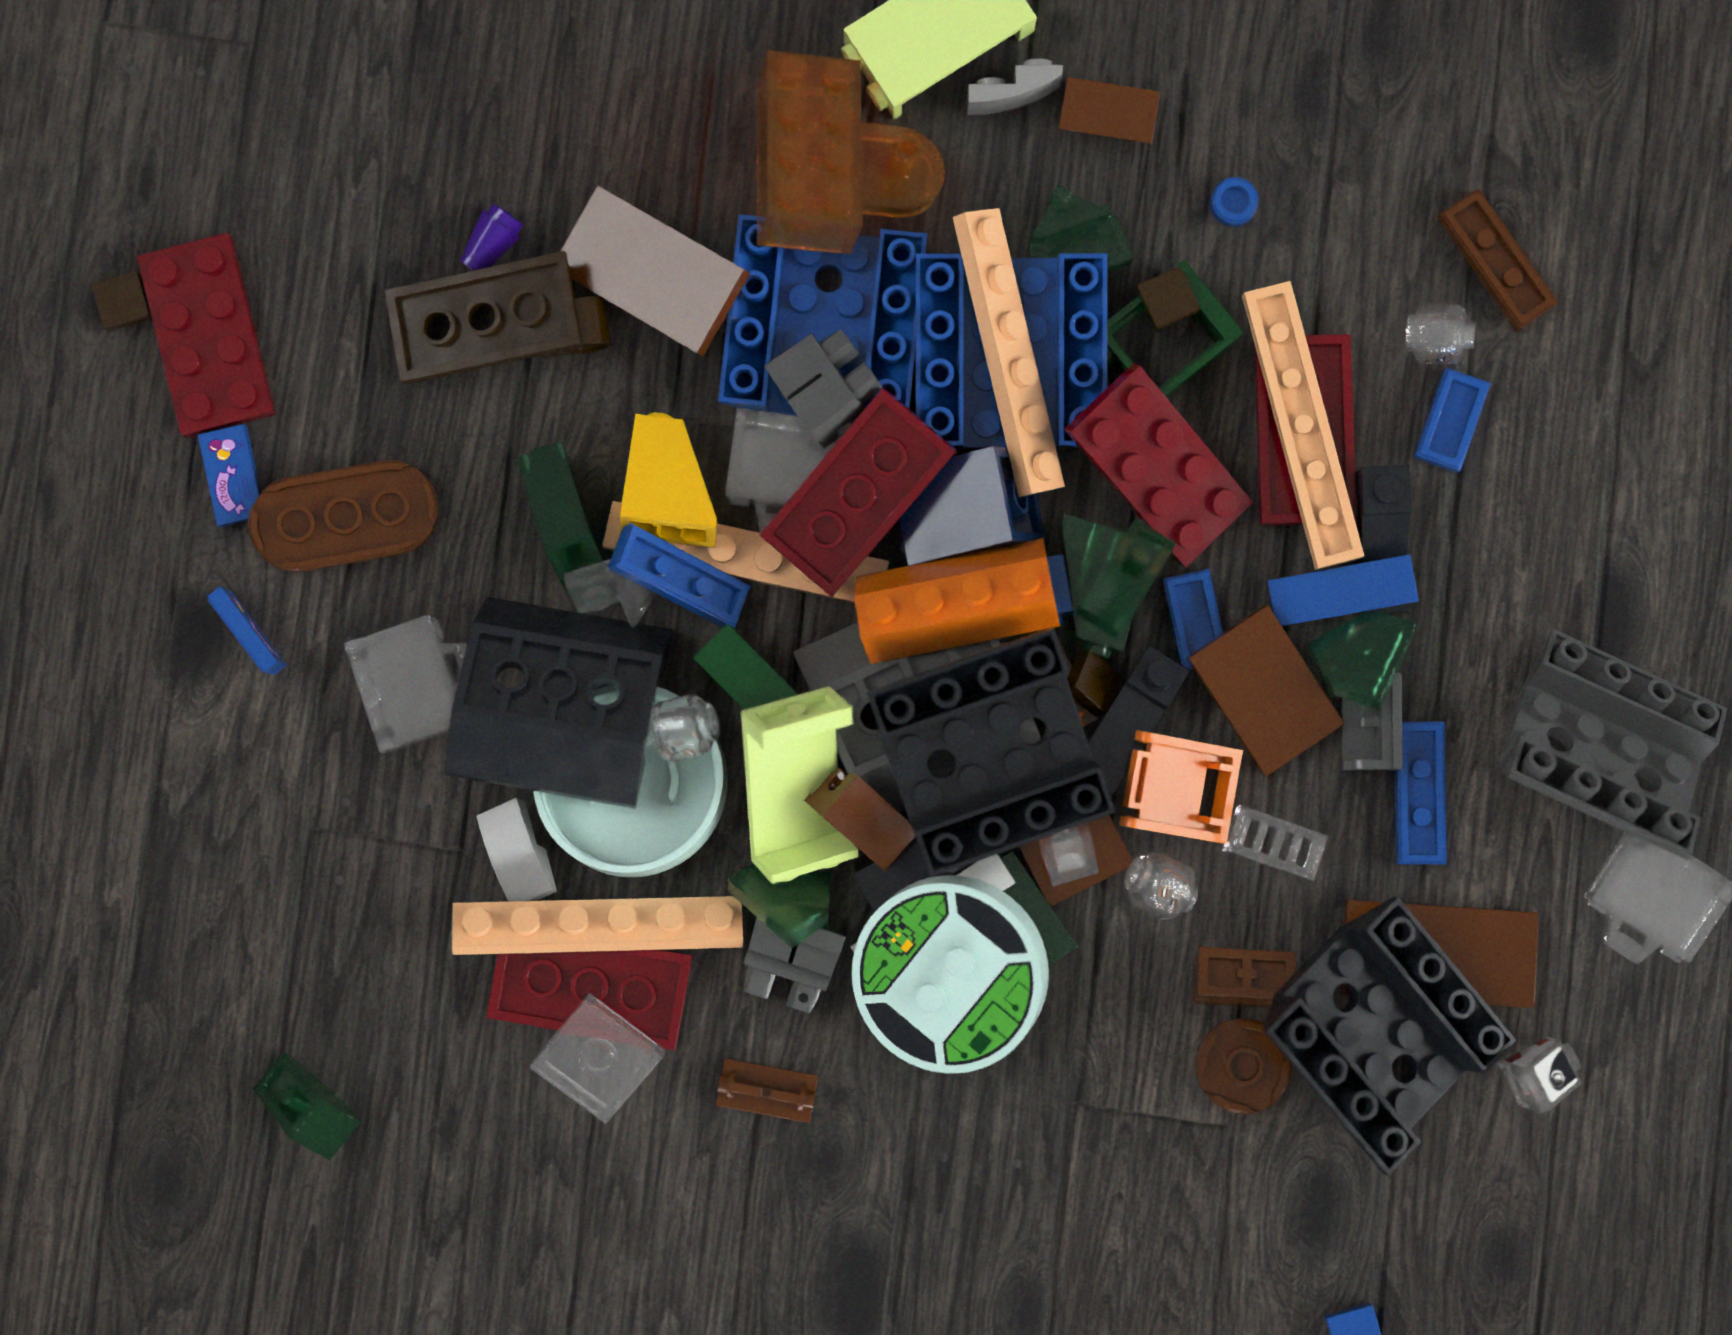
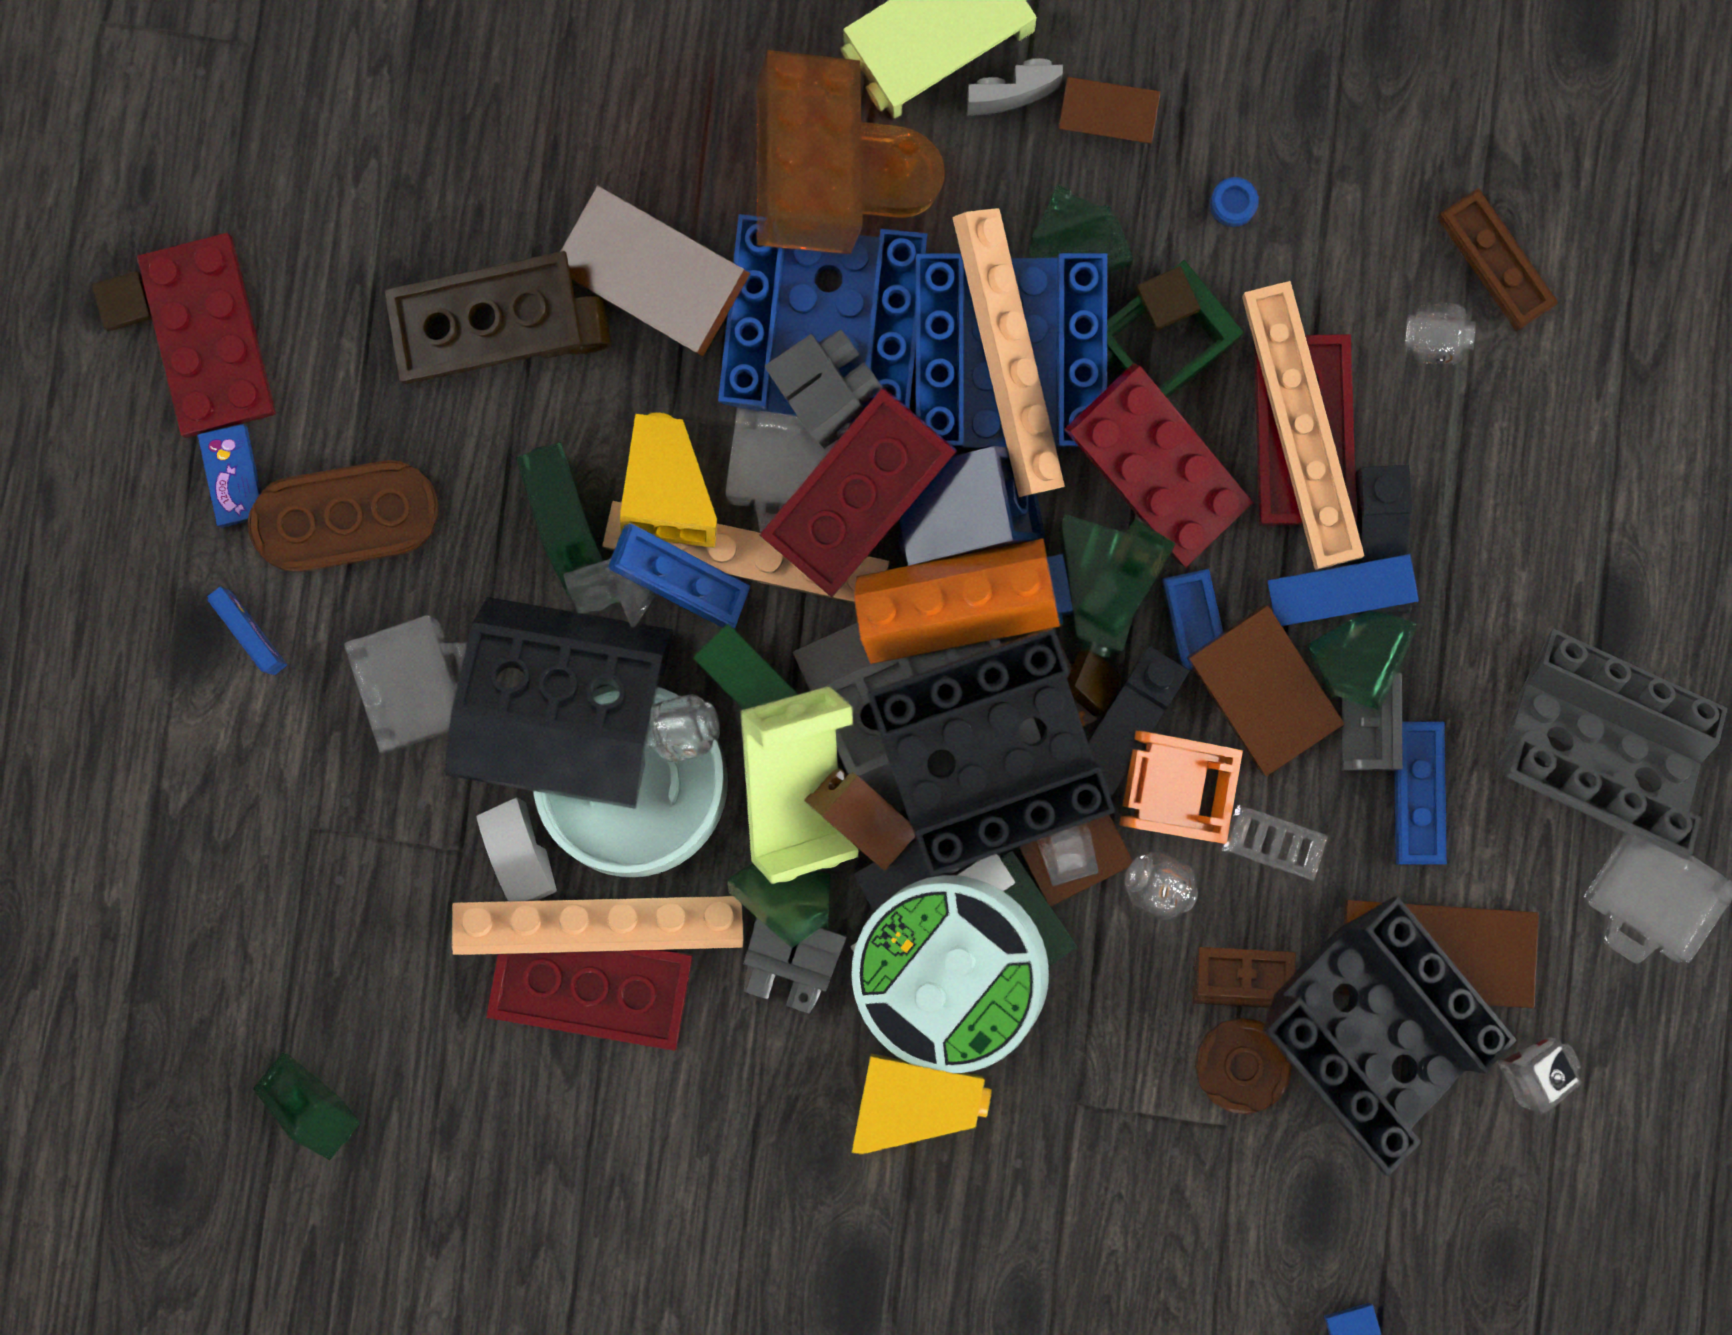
dark purple cone [460,203,524,271] -> none
clear tile [530,993,666,1124] -> none
reddish brown hinge [716,1058,819,1123] -> none
blue tile [1413,367,1491,473] -> none
none -> yellow slope [852,1053,992,1154]

